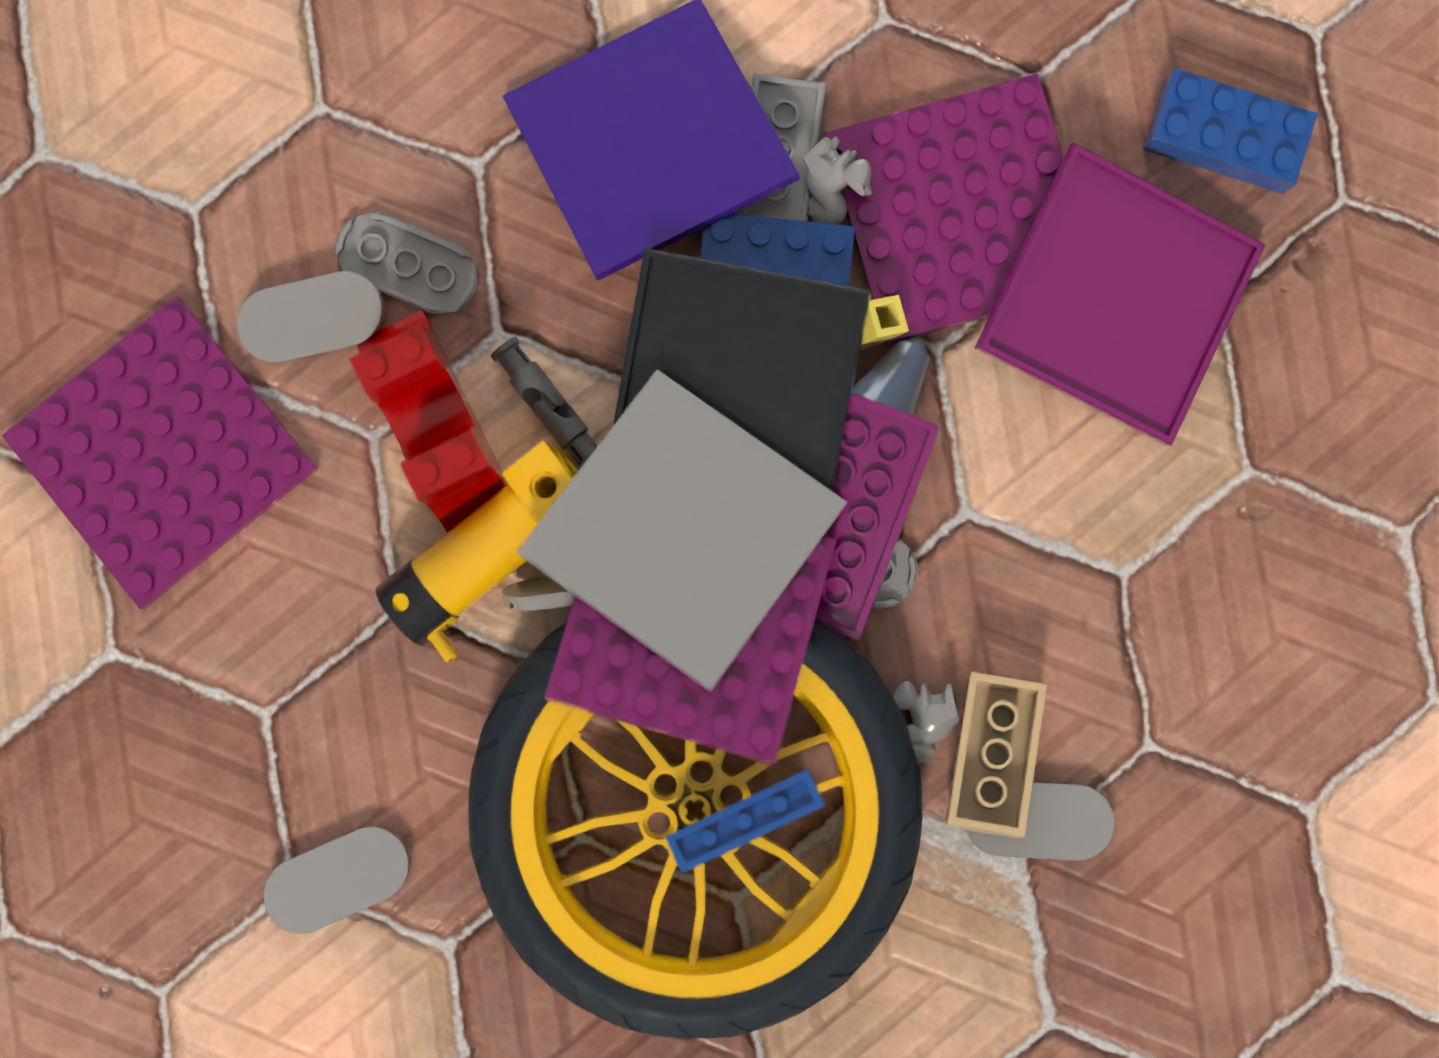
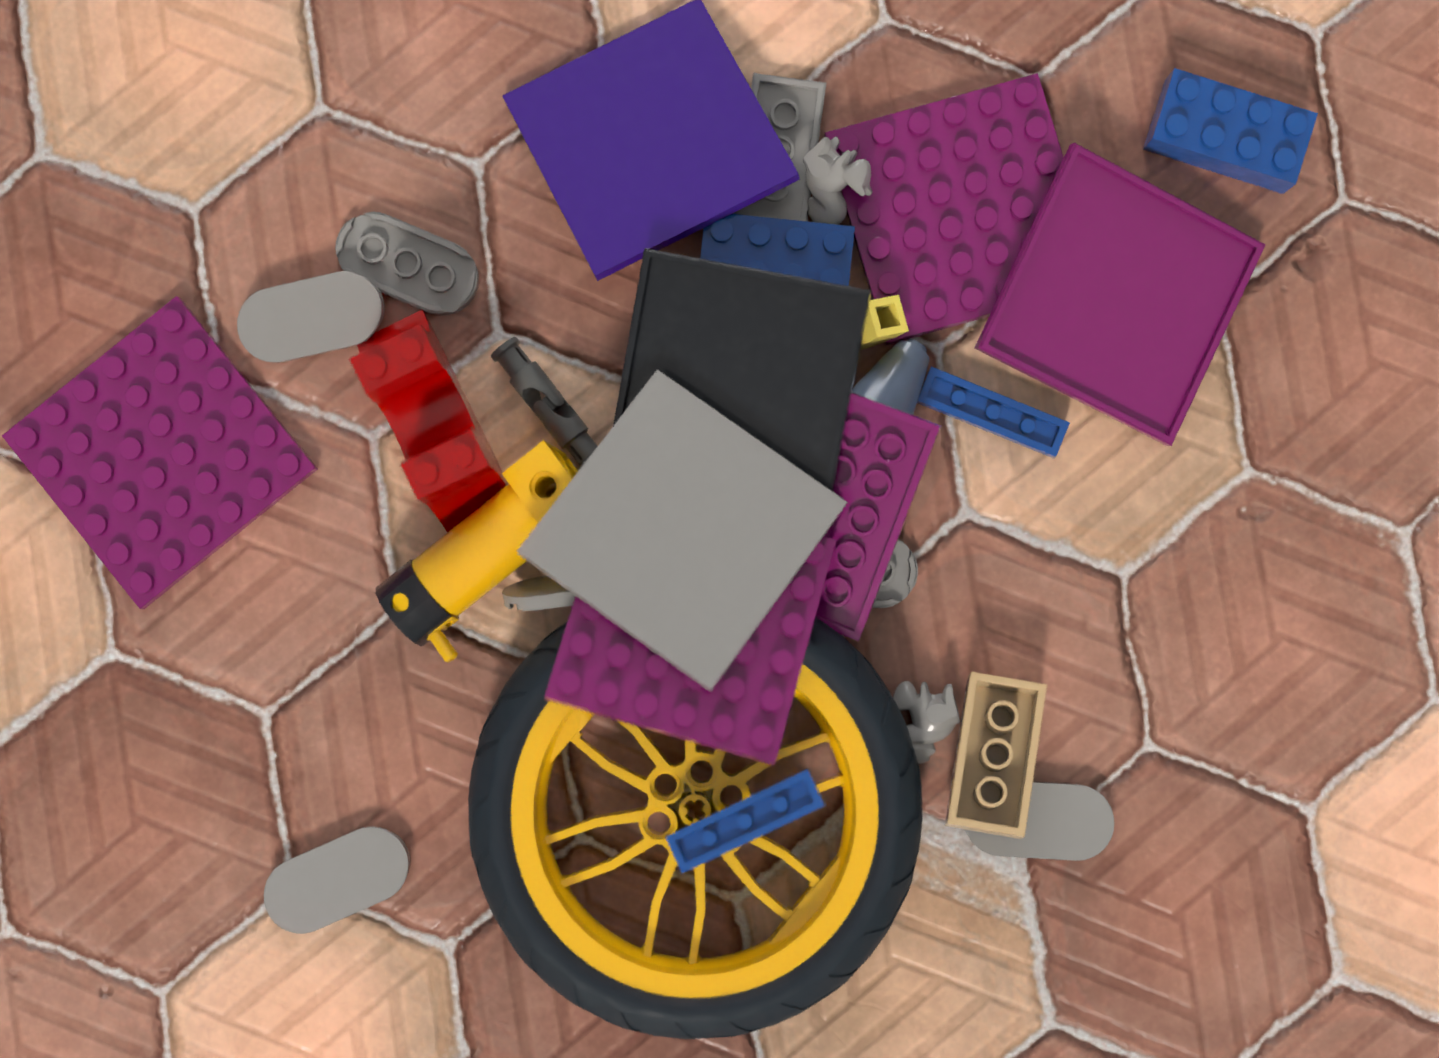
none -> blue plate [917,366,1070,458]

